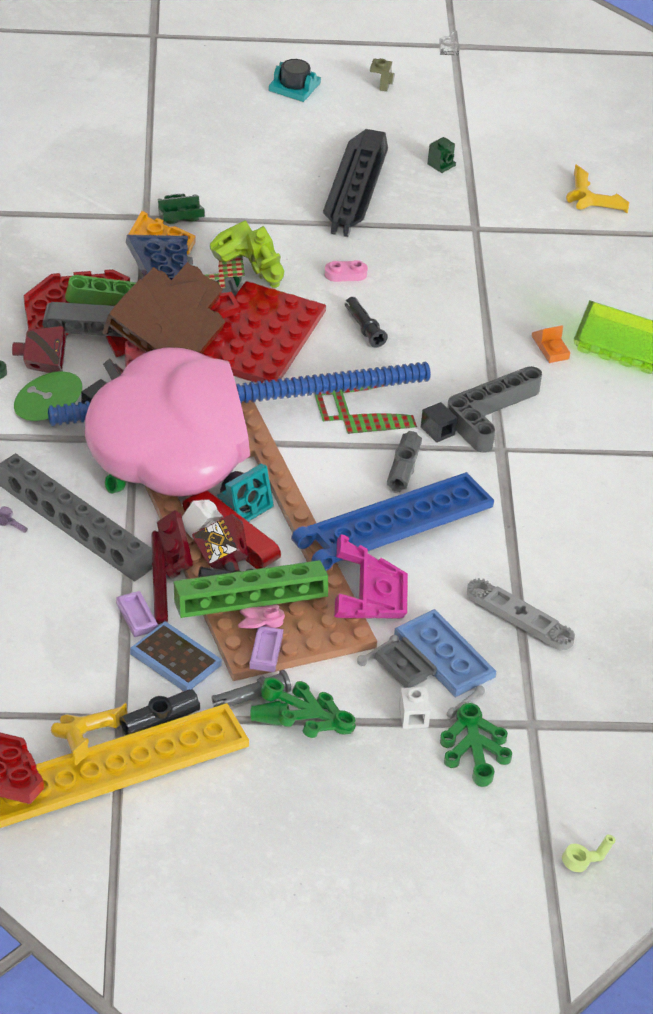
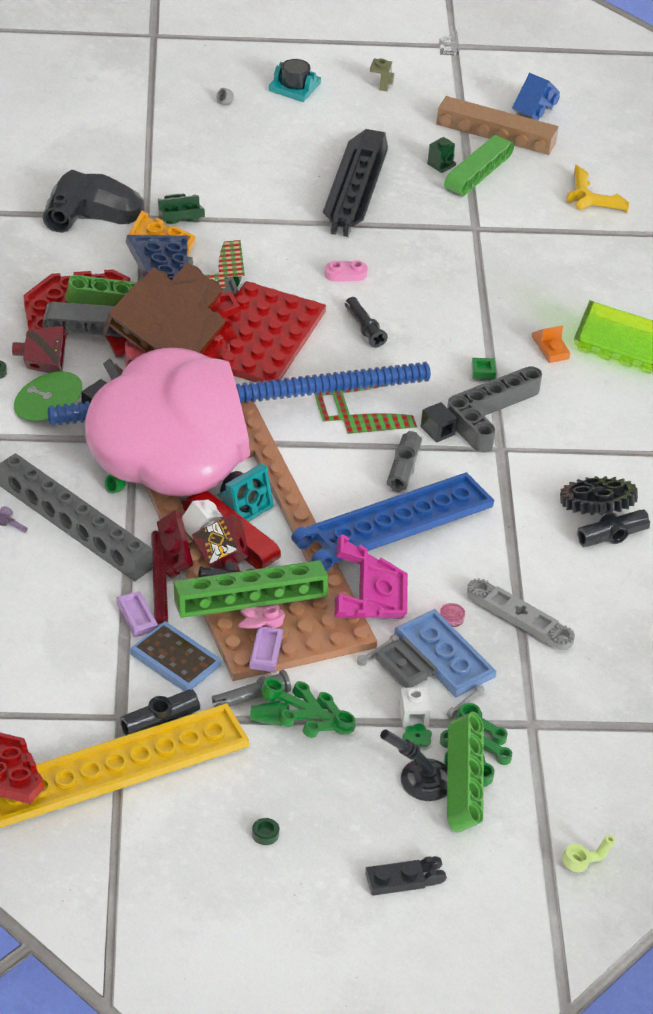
yellow piece [51,703,128,765] -> none
lime piece [210,220,284,288] -> none
none -> black piece [42,170,145,233]
none -> light grey hinge [217,88,234,104]
none -> dark green tile [252,818,280,845]
none -> black hinge [365,856,447,896]
none -> black dish [380,729,447,801]
none -> green plant [402,723,432,747]
none -> medium nougat brick [436,96,559,155]
none -> clear pink tile [440,603,465,627]
none -> bright green beam [444,135,514,196]
none -> bright green beam [447,712,484,833]
none -> green plate [471,358,496,380]
none -> blue brick [512,72,560,120]
none -> black gear [560,476,638,516]
none -> black piece [577,509,650,547]

